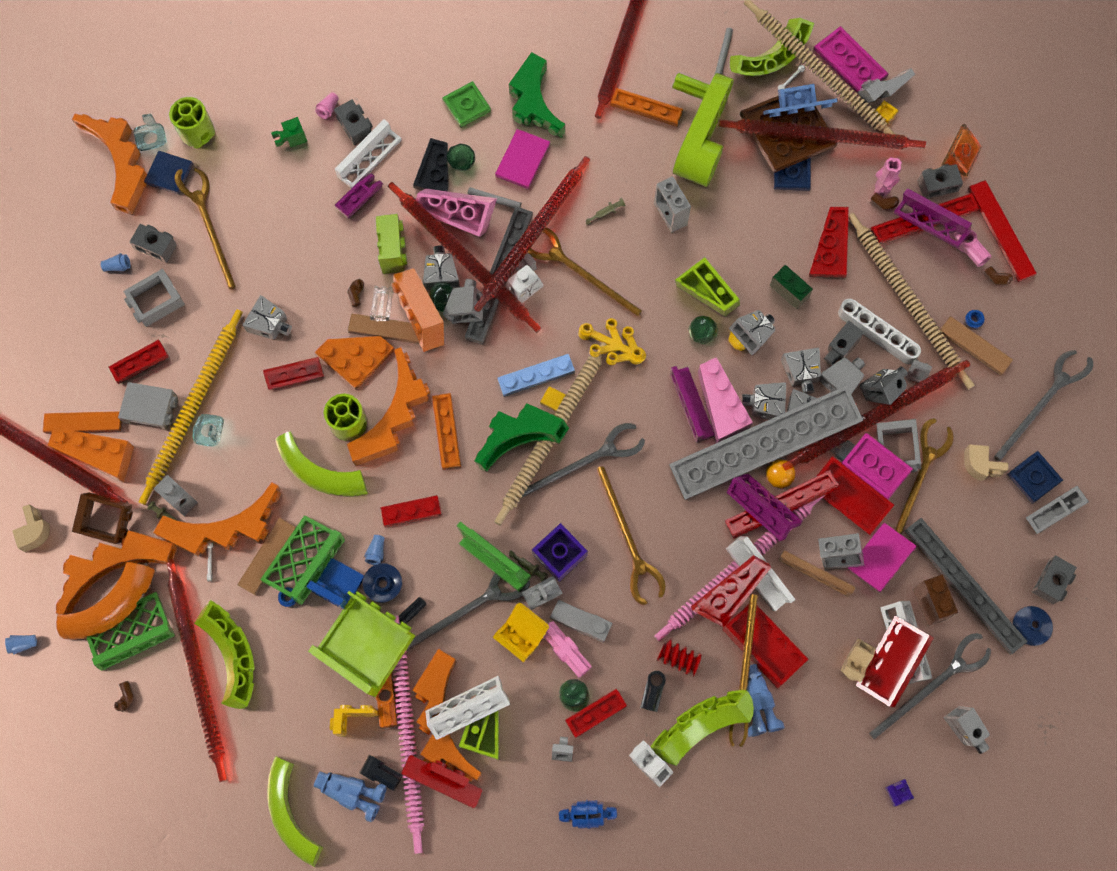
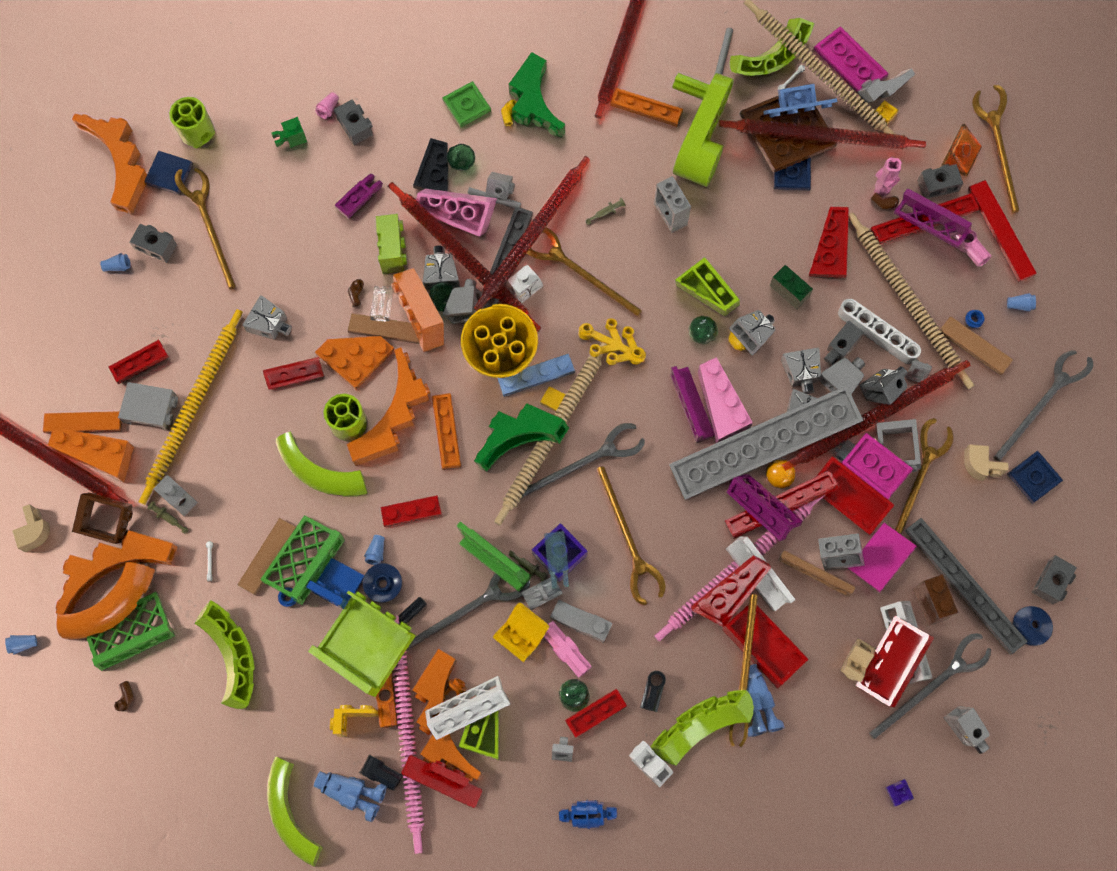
light grey window [123,269,185,327] -> none
clear light blue piece [134,113,167,151] -> none
orange arch [153,482,281,557] -> none
clear red hose [166,559,227,782] -> none
clear light blue piece [192,414,224,447] -> none
white fence [335,119,402,189] -> none
dark pink tile [495,129,550,189] -> none
light grey tile [515,249,537,271] -> none
red piece [656,639,702,677] -> none
light grey torso [742,382,786,420] -> none
reddish brown arm [984,266,1013,285] -> none
light grey slope [1026,486,1089,534] -> none
none -> orange plate [445,678,467,696]
none -> yellow cone [461,304,538,378]
none -> light grey brick [485,172,515,200]
none -> yellow arm [501,99,517,126]
none -> clear light blue hinge [544,531,569,589]
none -> pearl gold piece [972,85,1019,213]
none -> medium blue cone [1007,293,1036,312]

